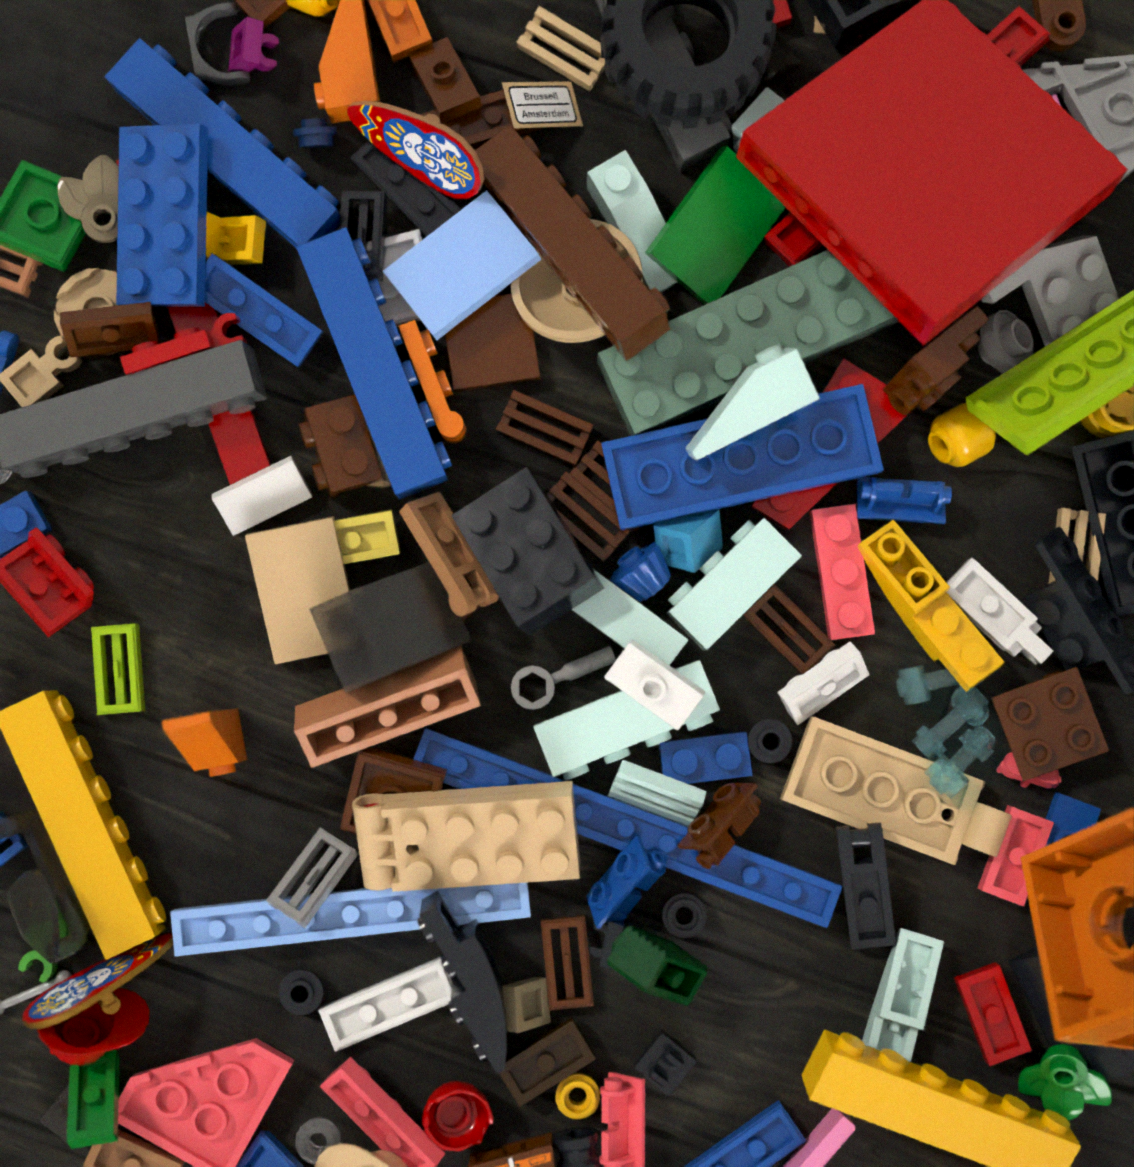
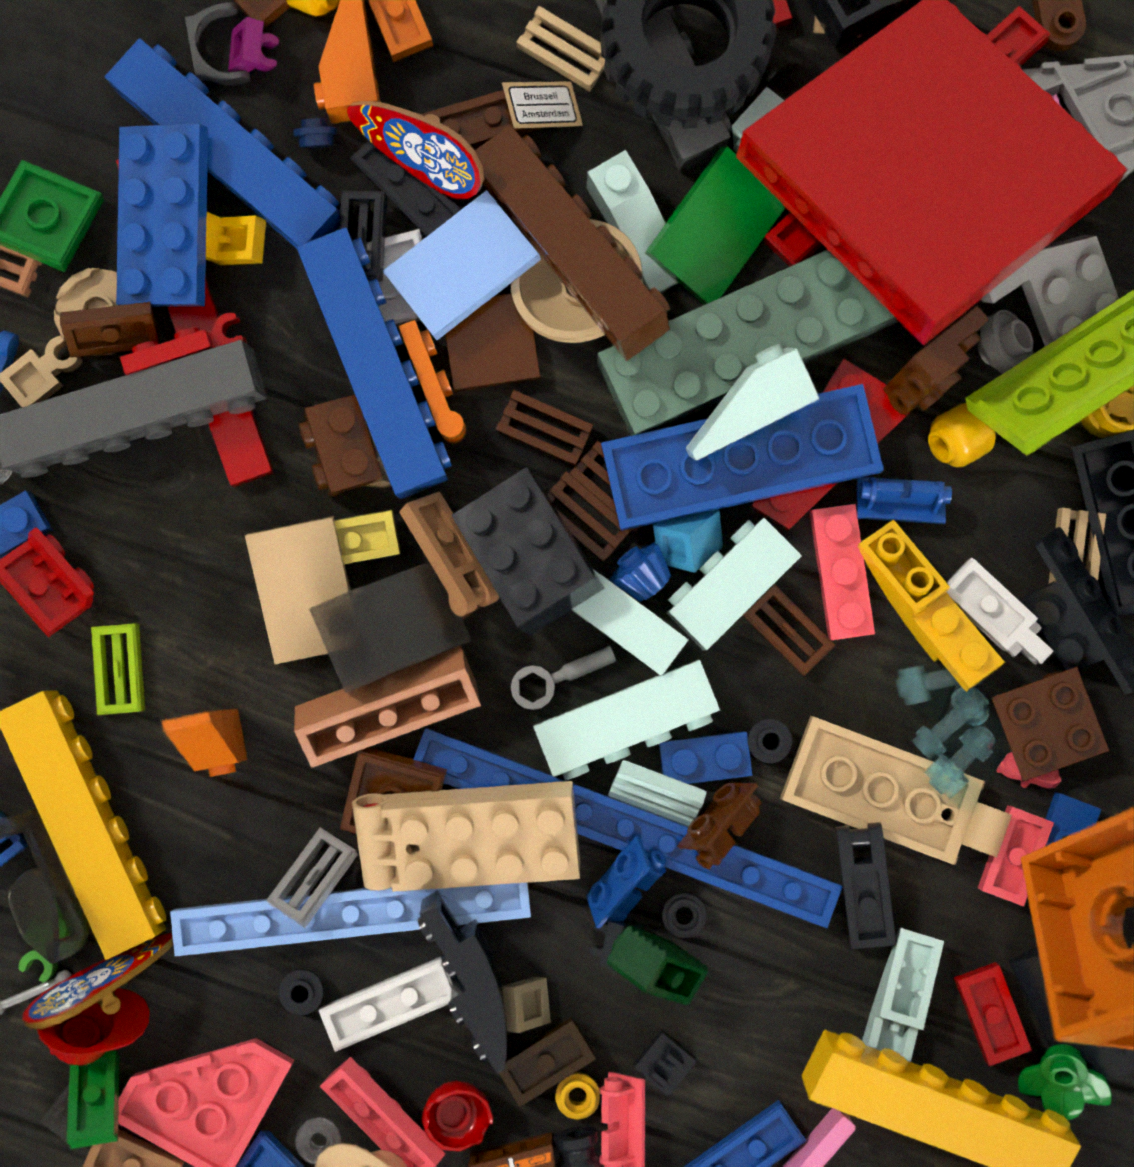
dark tan plate [57,155,119,243] -> none
blue plate [205,253,324,367] -> none
white tile [212,456,312,536] -> none
reddish brown plate [408,37,482,123] -> none
reddish brown tile [541,914,594,1010] -> none
white plate [604,639,706,730] -> none
white plate [778,641,869,725] -> none

